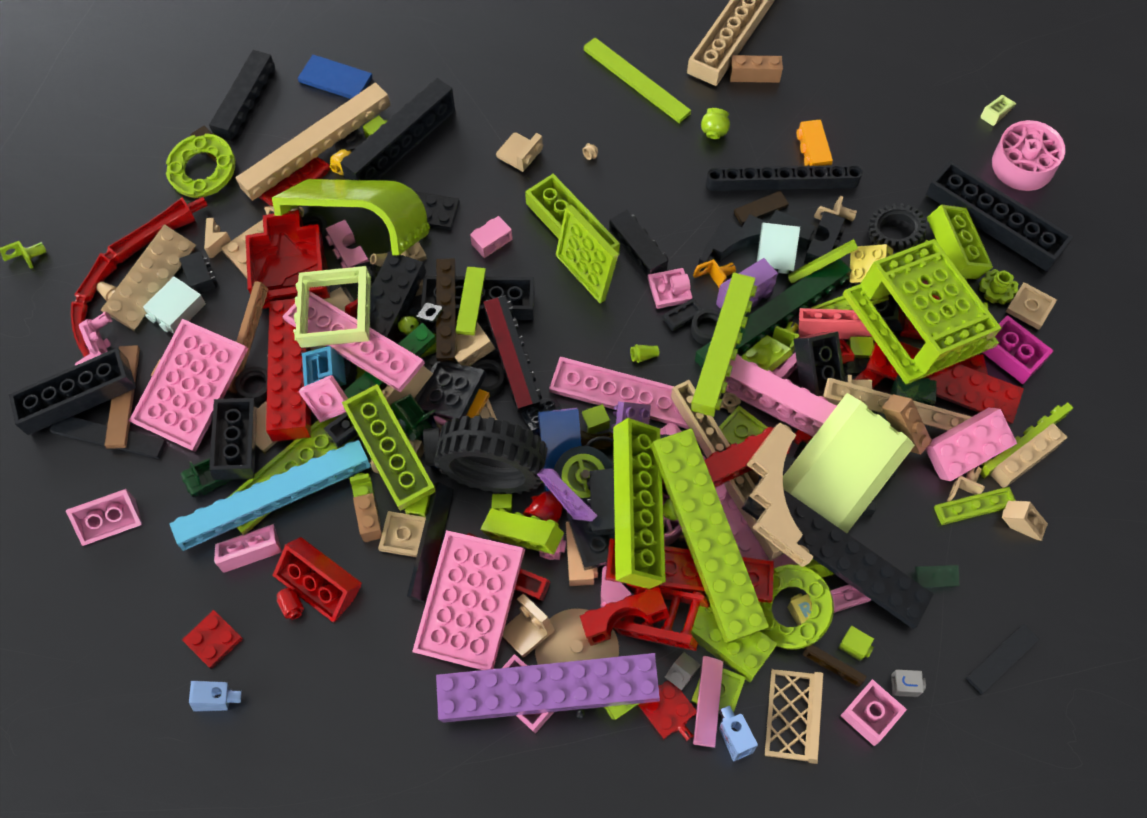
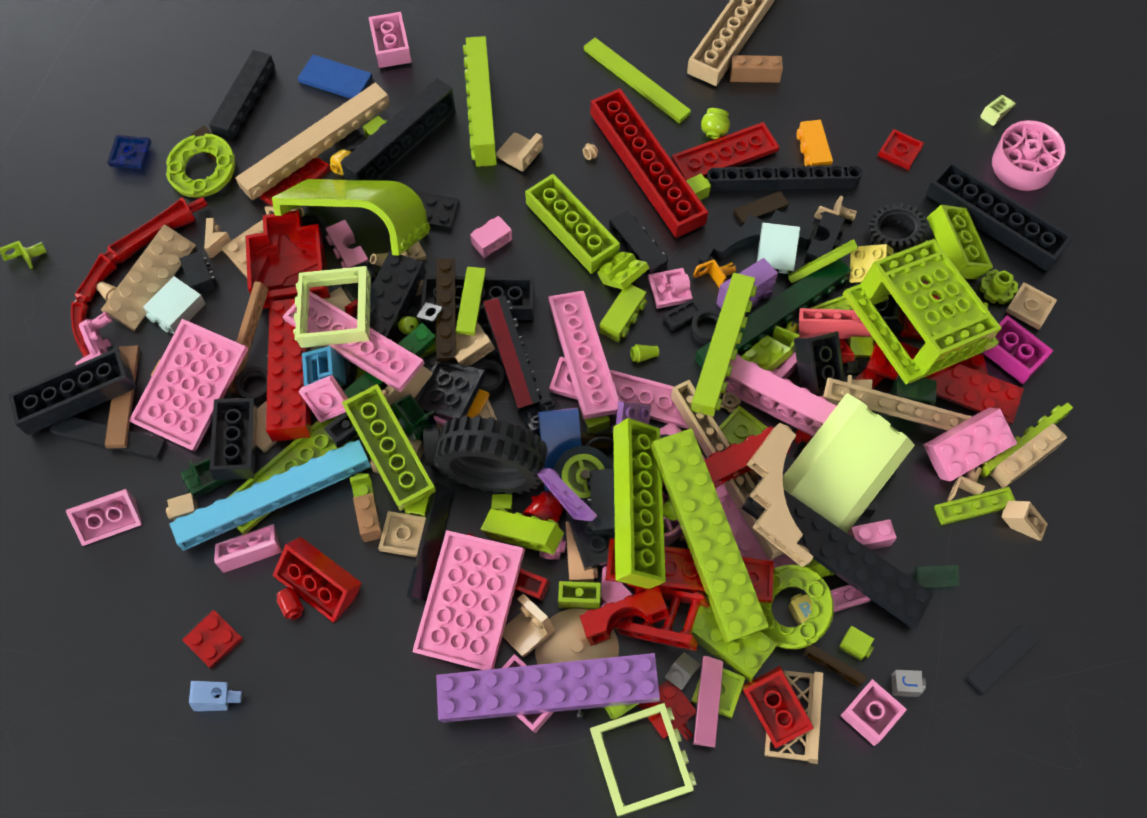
lime plate [556,204,619,303] -> none
light blue torso [719,706,758,762] -> none
medium nougat brick [882,394,932,455] -> none
none -> clear blue plate [107,135,152,170]
none -> tan brick [166,493,198,521]
none -> bright pink brick [369,12,411,68]
none -> lime brick [463,36,497,167]
none -> bright pink plate [548,291,620,420]
none -> lime brick [558,581,601,610]
none -> red brick [590,88,708,238]
none -> yellowish green window [590,703,697,817]
none -> lime plate [597,251,649,290]
none -> lime brick [599,284,647,343]
none -> red plate [671,122,779,180]
none -> lime brick [686,174,711,200]
none -> red slope [743,665,814,748]
none -> bright pink brick [847,519,896,550]
none -> red tile [878,129,925,170]

